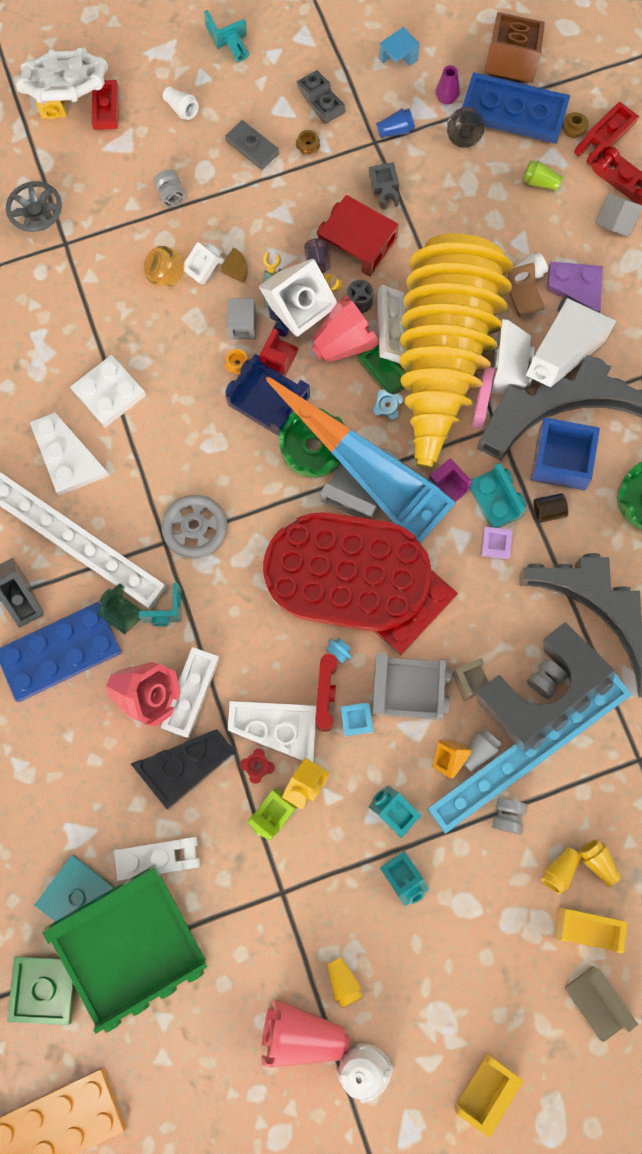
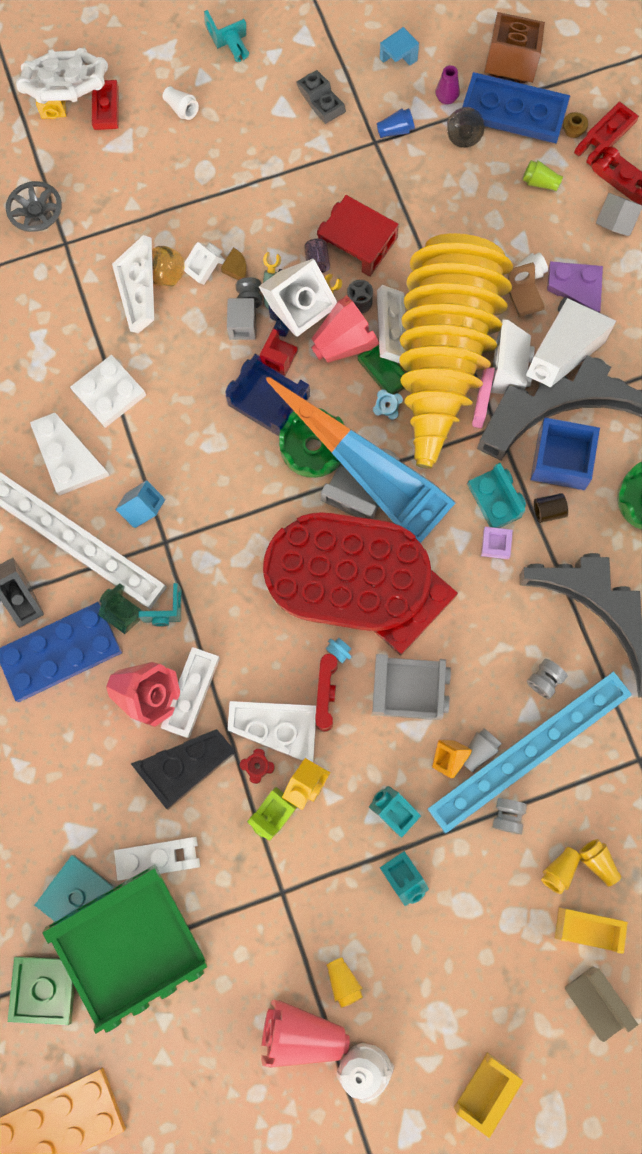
light grey wheel [154,170,186,208] -> none
light grey plate [162,495,227,558] -> none
dark grey plate [225,120,279,170] -> none
light orange plate [225,349,251,375] -> none
pearl gold plate [296,130,320,155] -> none
medium azure plate [341,703,374,737] -> none
dark grey plate [369,162,399,209] -> none
magenta panel [429,458,472,503] -> none
dark tan panel [452,658,489,701] -> none
dark grey arch [477,622,615,753] -> none
none -> white wing [112,235,154,333]
none -> dark azure panel [115,480,165,528]
none -> dark grey wheel [235,277,263,308]

